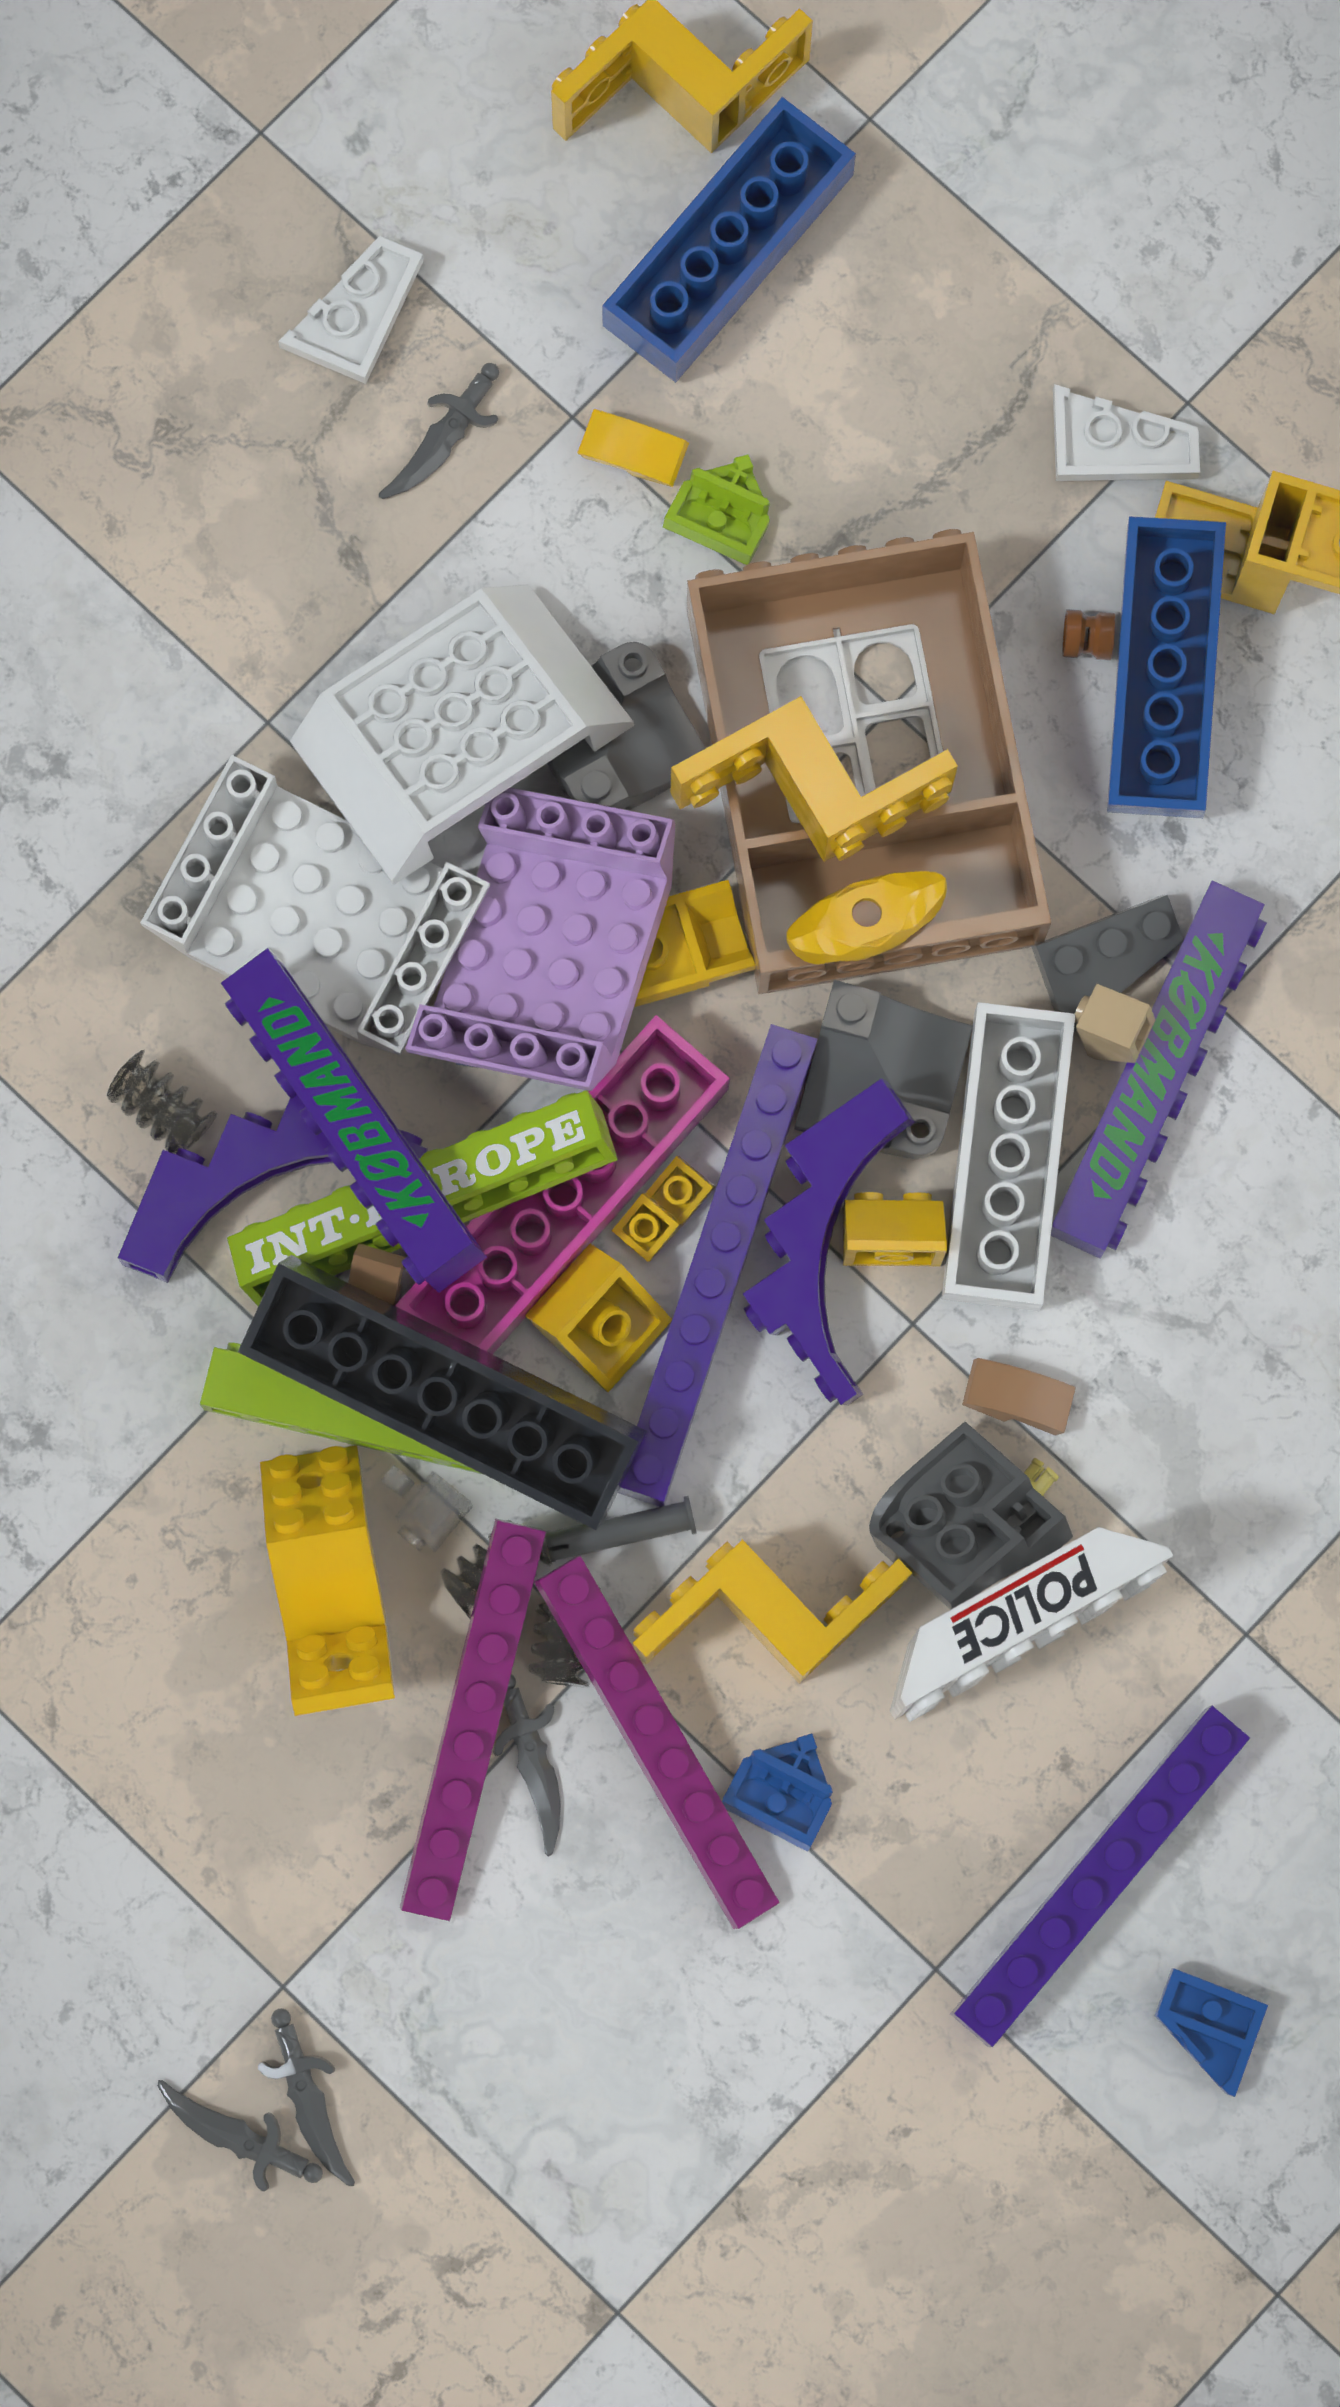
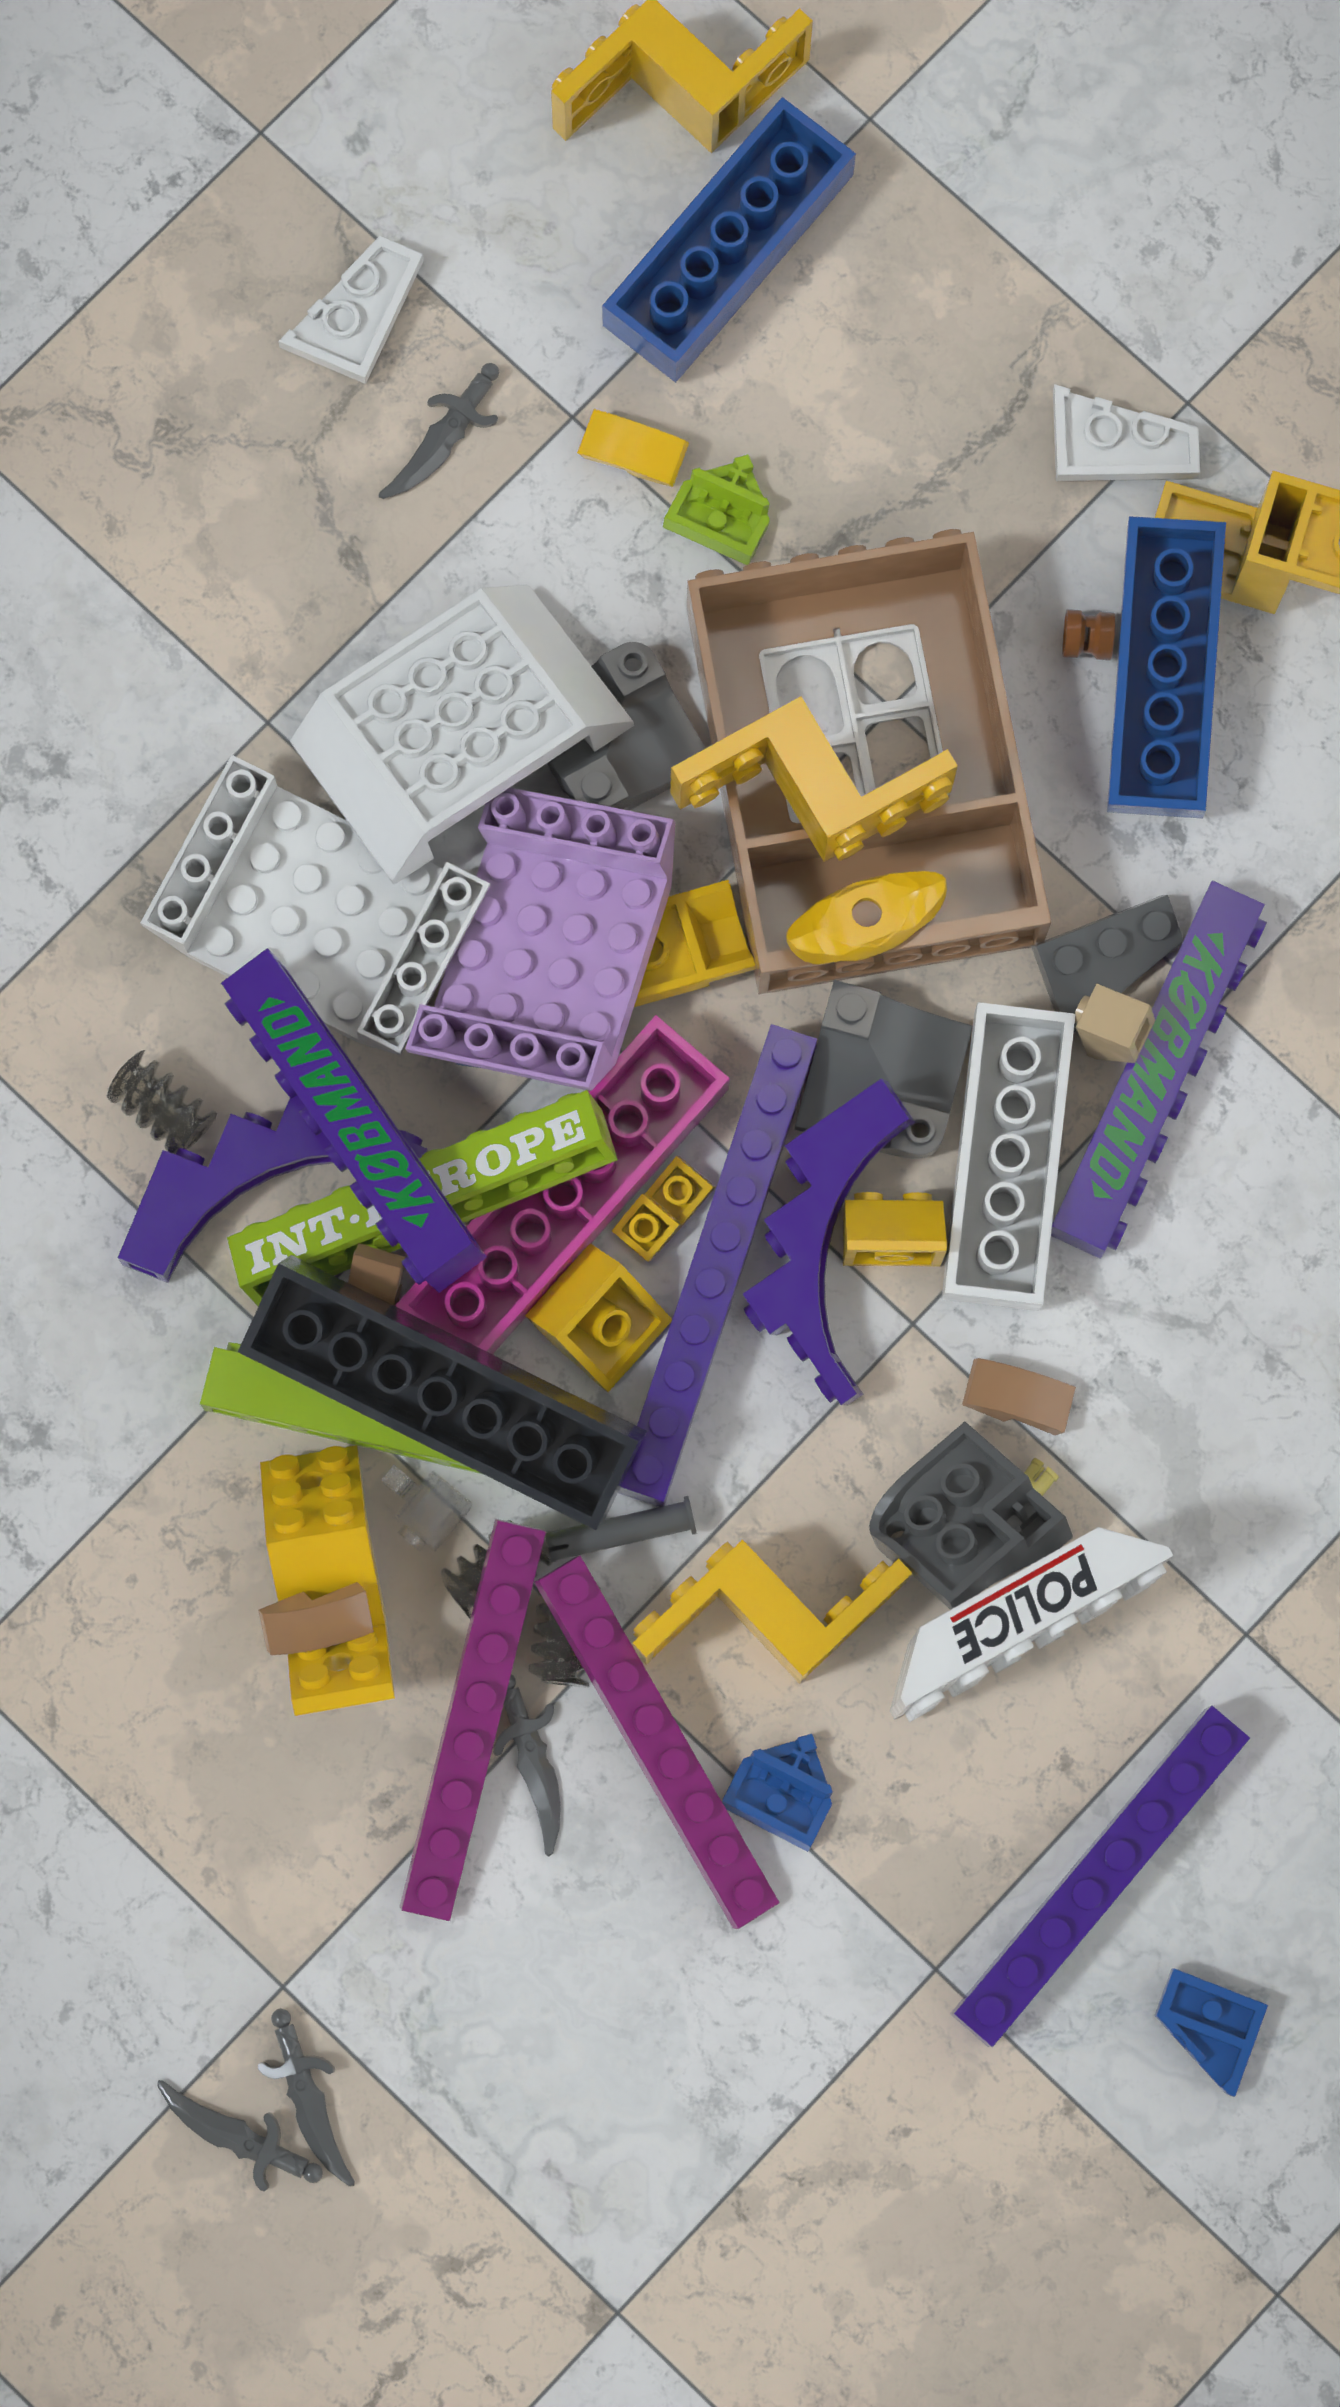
none -> medium nougat slope [258,1582,374,1655]

